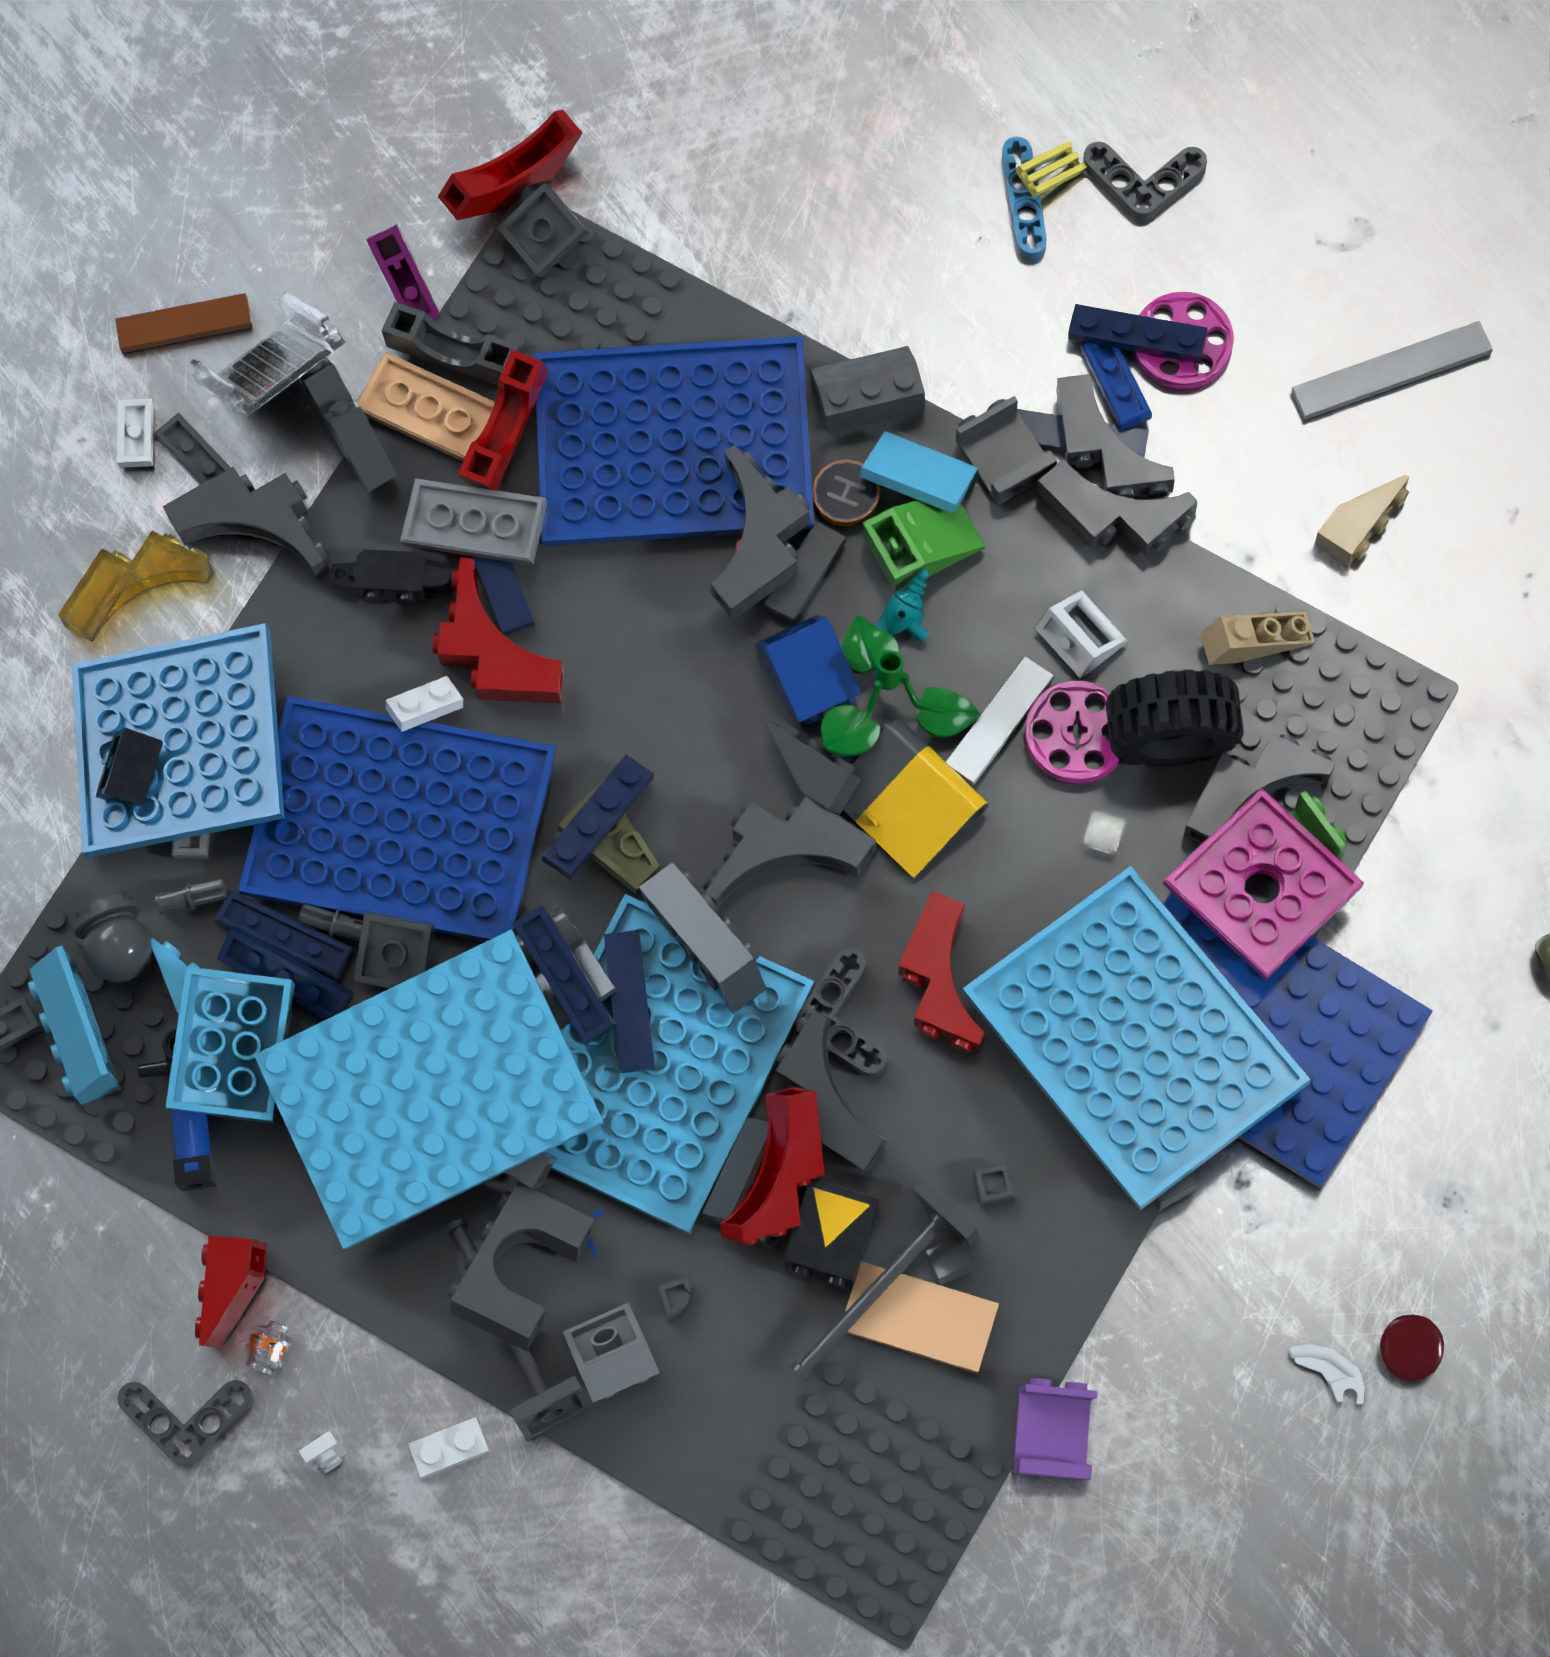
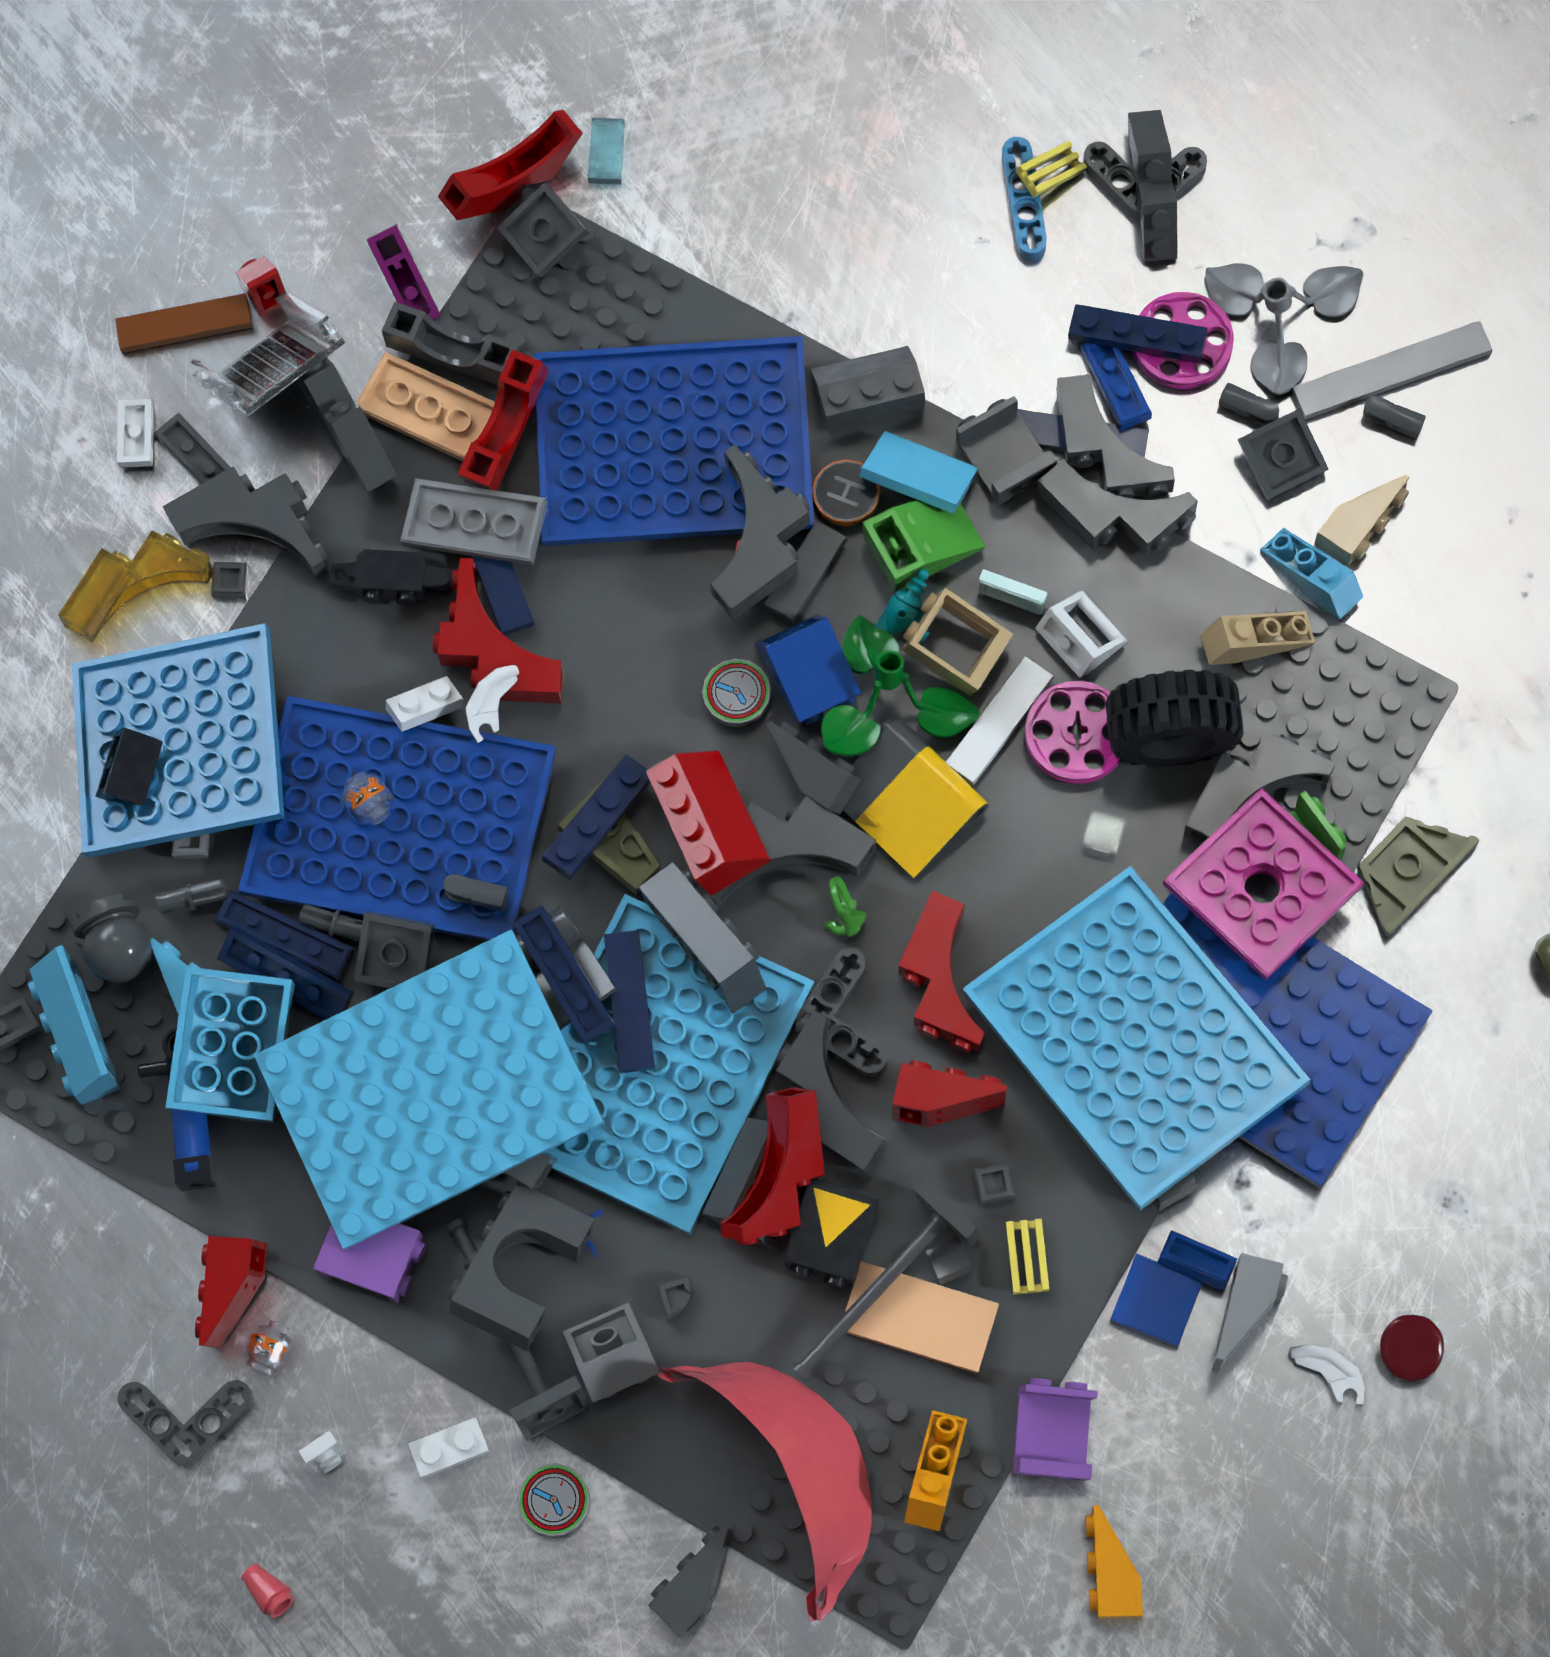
none -> dark grey tile [211,562,249,599]
none -> red slope [236,256,289,316]
none -> coral cone [241,1564,294,1618]
none -> medium lavender panel [313,1224,426,1304]
none -> clear head [342,772,394,825]
none -> dark grey bar [443,874,509,912]
none -> white piece [465,665,519,743]
none -> tile [517,1463,591,1538]
none -> clear light blue tile [588,118,625,185]
none -> red slope [646,750,771,896]
none -> dark grey slope [648,1525,733,1637]
none -> coral piece [657,1362,872,1622]
none -> tile [702,658,771,728]
none -> bright green piece [823,876,866,937]
none -> red slope [892,1061,1007,1127]
none -> tan window [902,588,1013,696]
none -> light orange slope [904,1410,967,1532]
none -> light aqua tile [978,569,1048,615]
none -> light yellow tile [1006,1218,1049,1295]
none -> light orange slope [1085,1505,1143,1621]
none -> blue tile [1110,1253,1202,1348]
none -> dark grey arch [1128,110,1178,262]
none -> blue tile [1157,1230,1238,1292]
none -> light grey plant [1206,263,1364,395]
none -> light grey slope [1211,1253,1288,1372]
none -> dark grey bar [1218,382,1280,426]
none -> dark grey hinge [1237,408,1329,500]
none -> medium azure slope [1260,527,1364,619]
none -> olive wing [1357,816,1480,937]
none -> dark grey bar [1363,395,1426,439]

